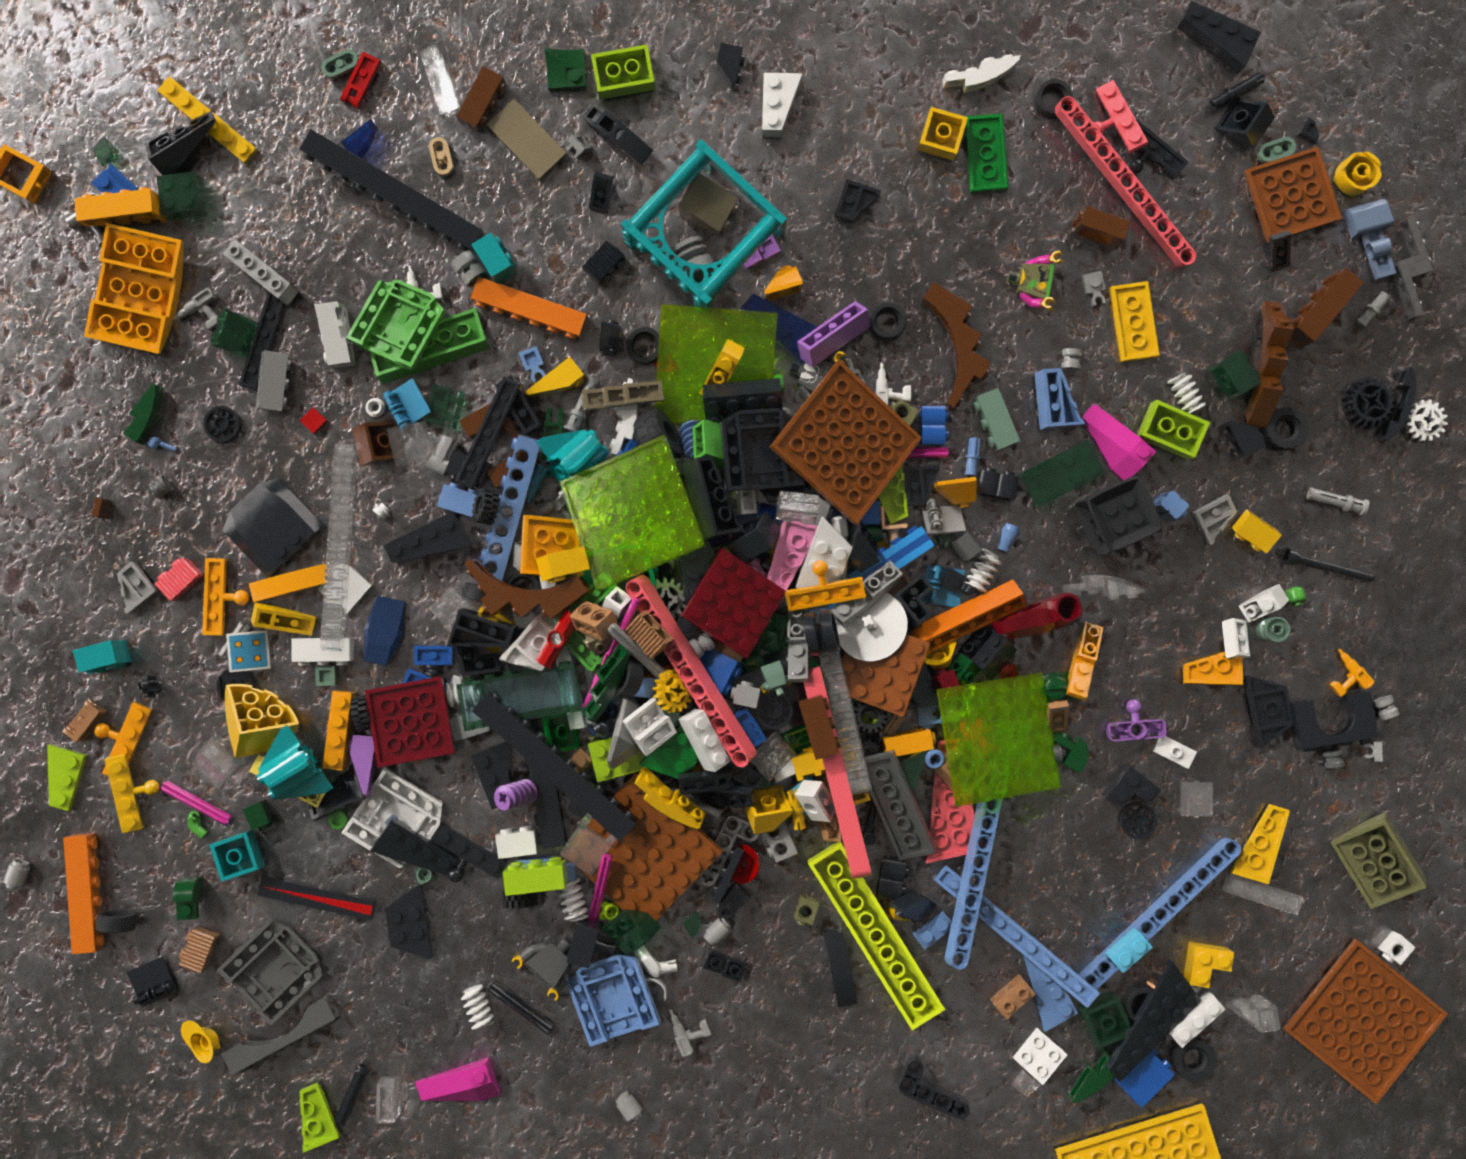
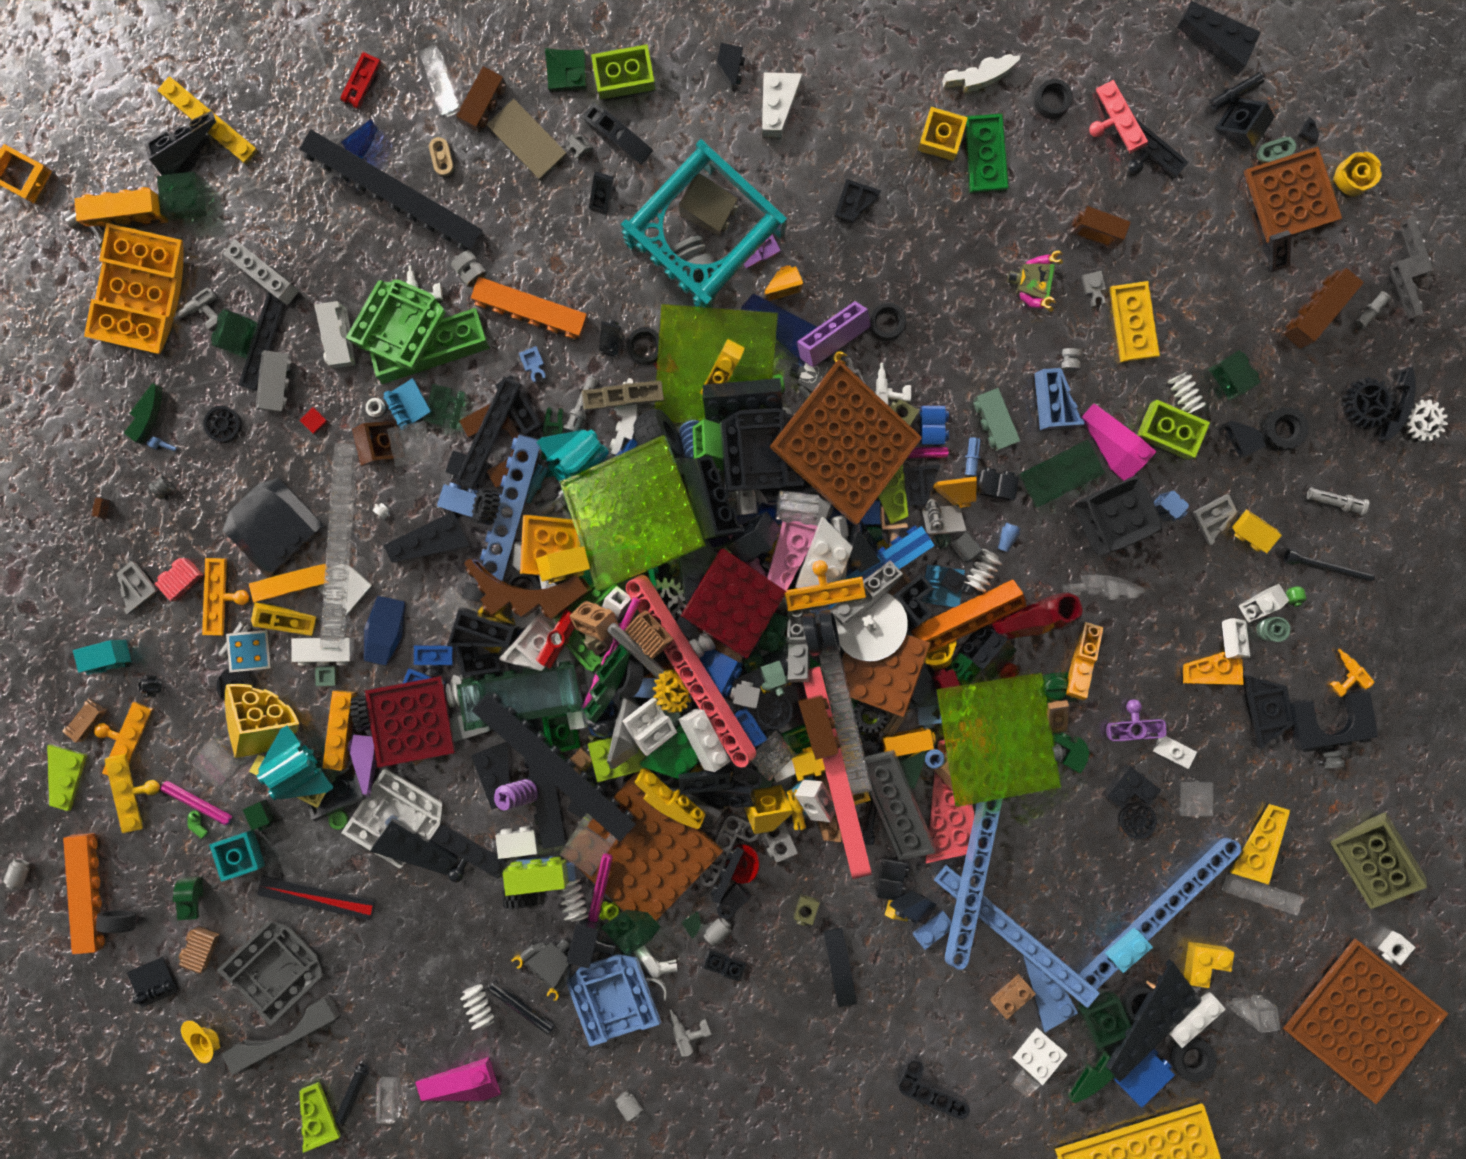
blue plate [91,163,138,193] -> none
clear green slope [92,137,118,166] -> none
sand green plate [322,49,359,79] -> none
black wing [385,884,433,959] -> none
sand green plate [414,866,436,885] -> none
light grey piece [426,435,459,477] -> none
teal brick [471,232,517,284] -> none
yellow slope [525,357,586,398] -> none
black brick [582,239,625,286] -> none
neon yellow brick [807,842,945,1030] -> none
reddish brown arch [921,282,991,410] -> none
coral beam [1055,96,1196,268] -> none
reddish brown arch [1245,301,1294,427] -> none
sand blue plate [1343,199,1396,281] -> none
light grey tile [1364,740,1386,762] -> none
light grey wheel [1373,695,1400,720] -> none

